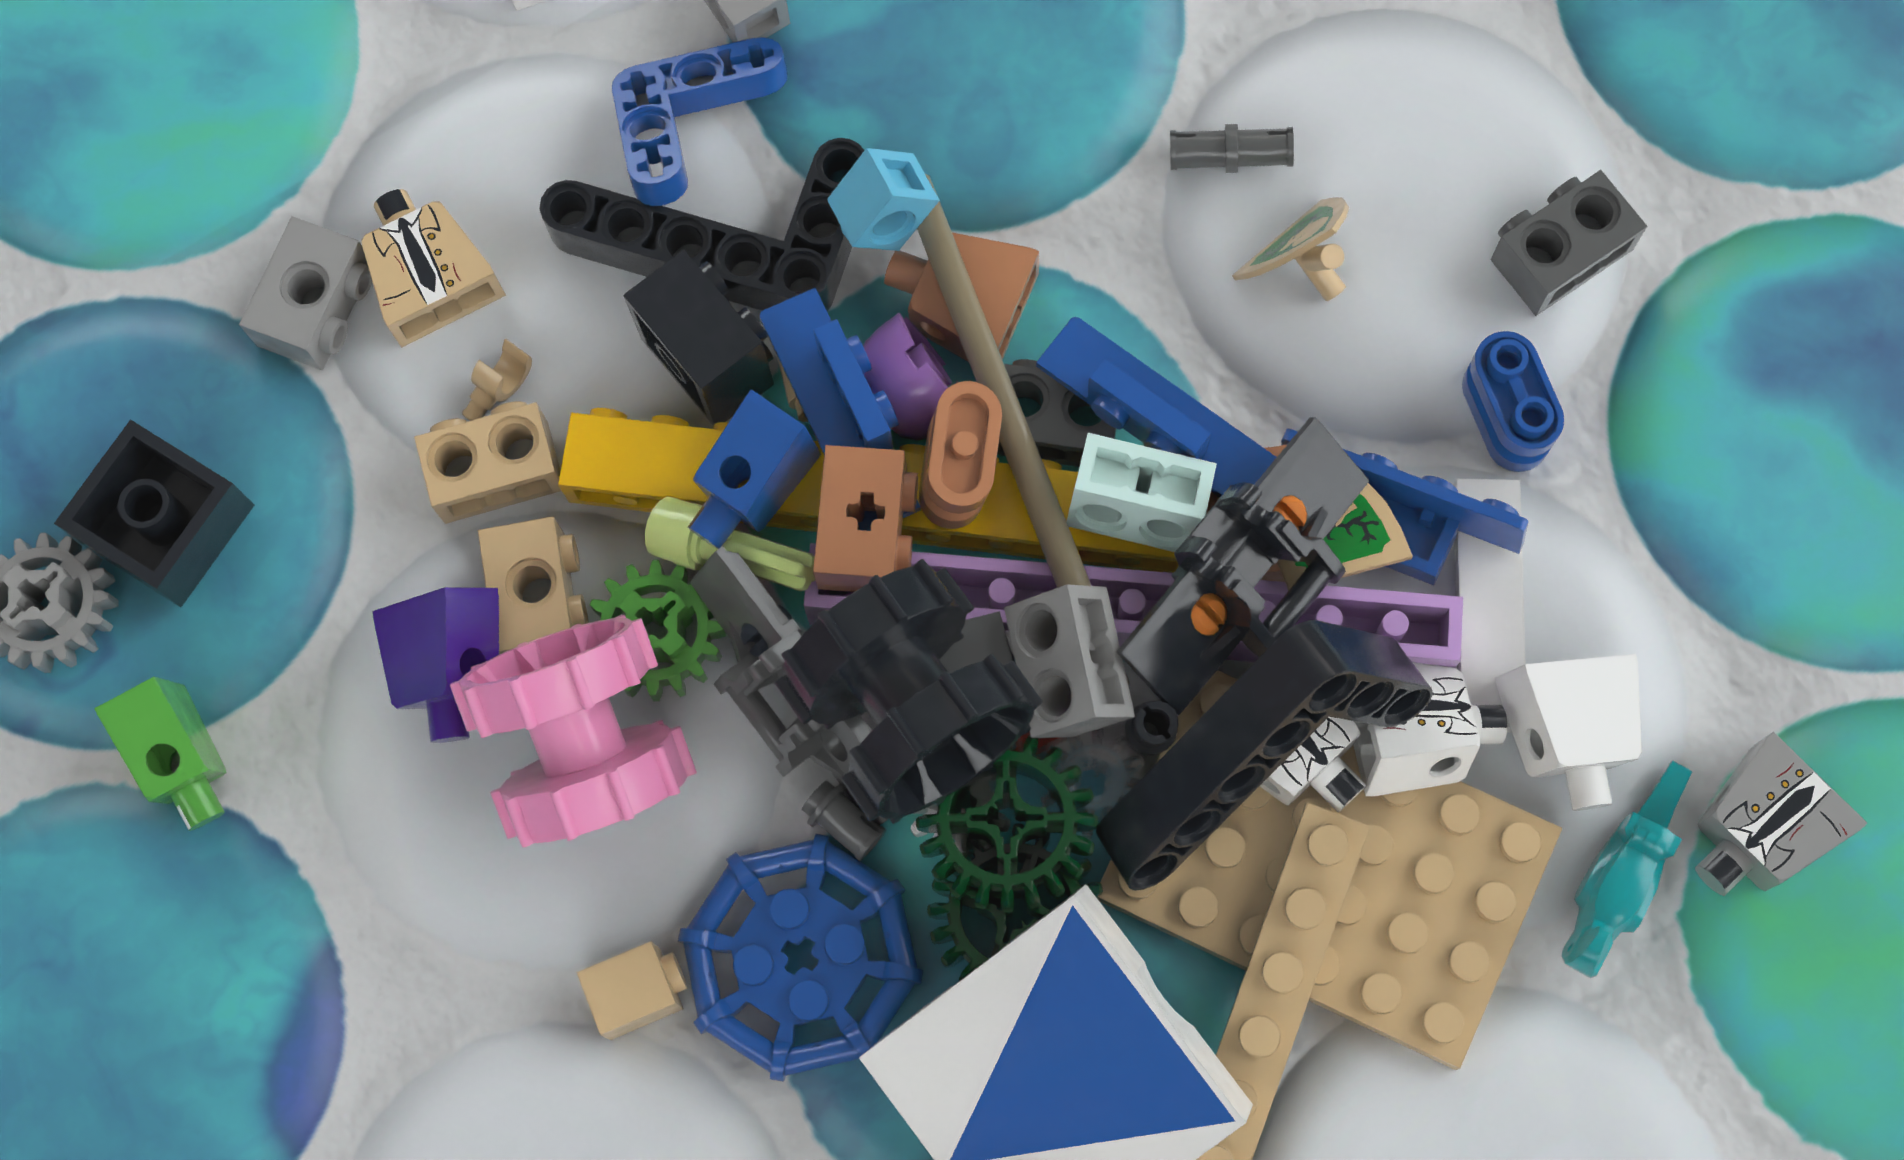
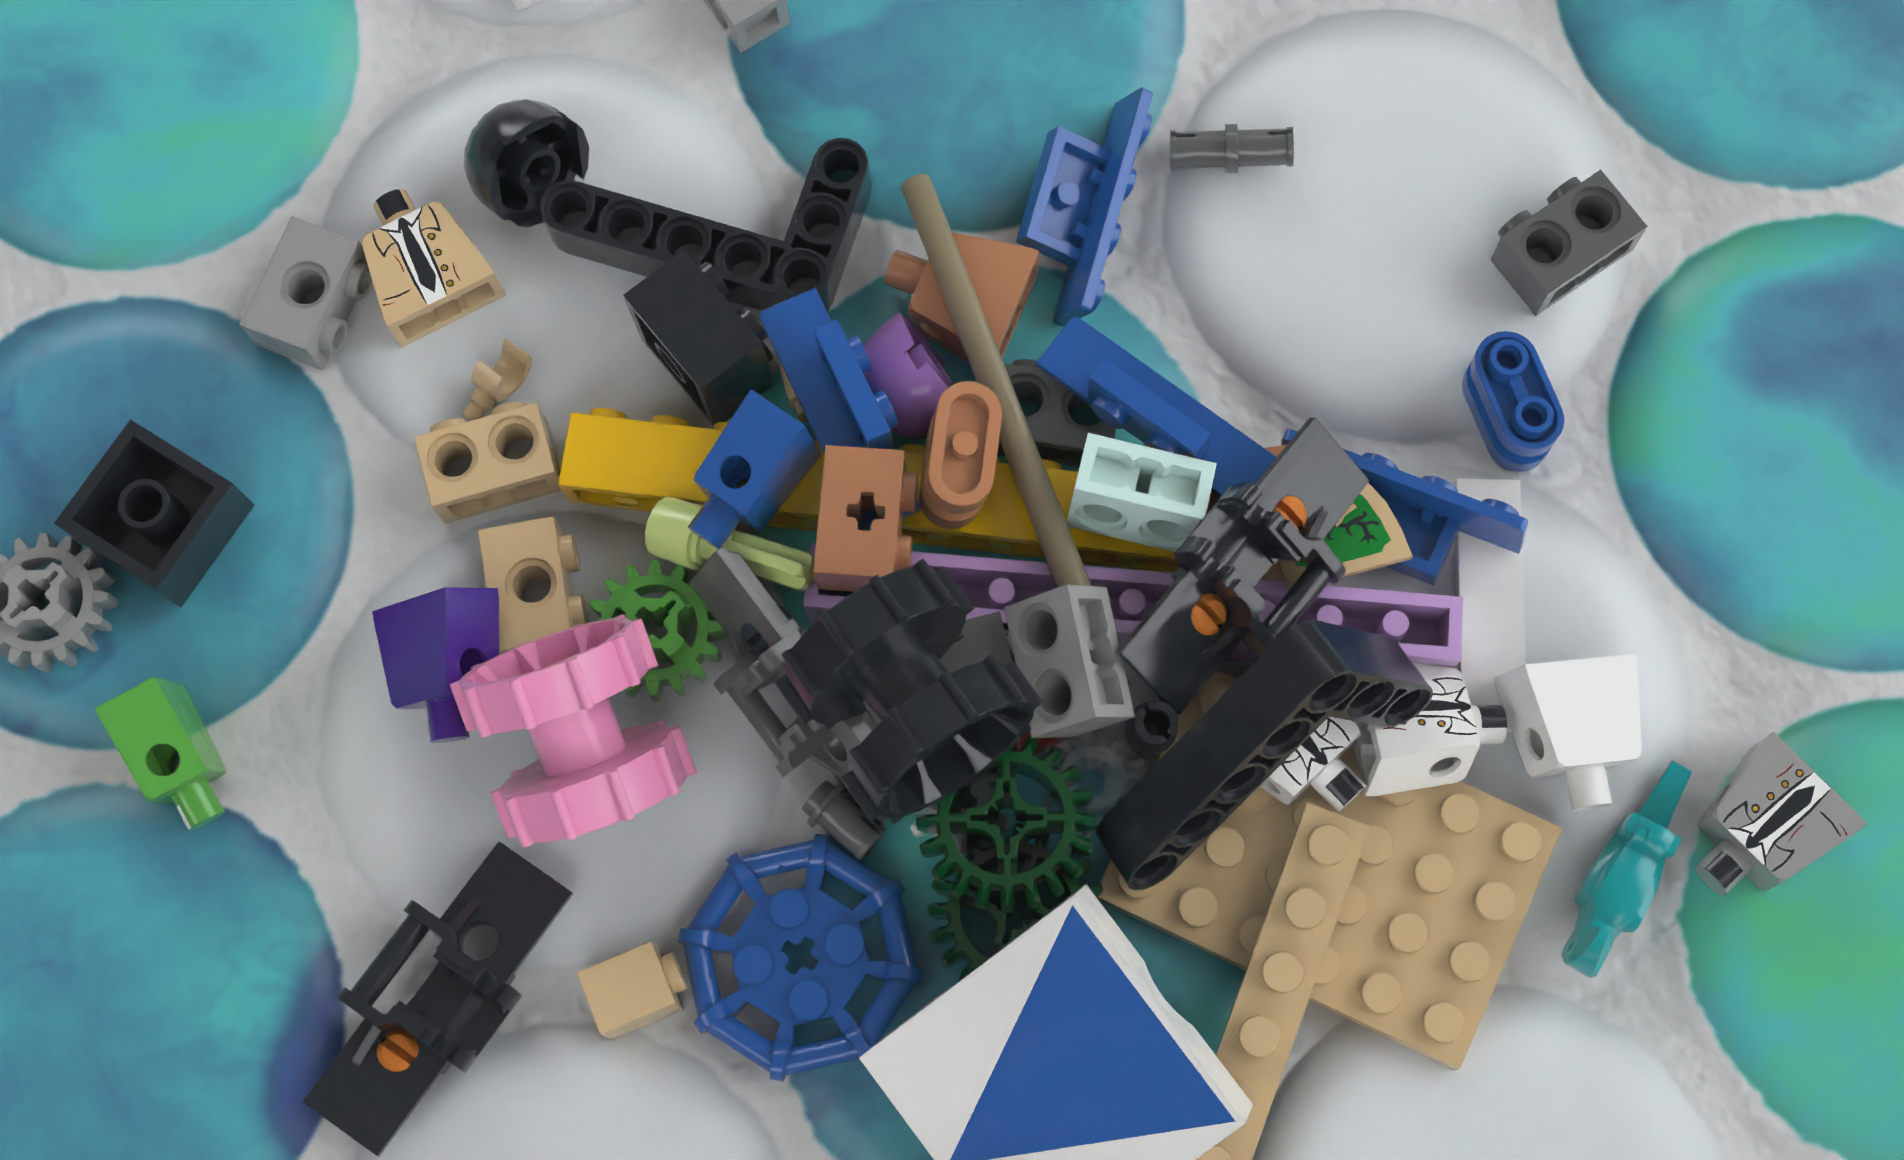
blue beam [612,37,788,206] -> none
medium azure brick [827,148,940,251] -> none
tan shield [1232,197,1349,301] -> none
none -> black piece [303,841,573,1157]
none -> black cylinder [464,99,589,227]
none -> blue bracket [1016,87,1153,326]

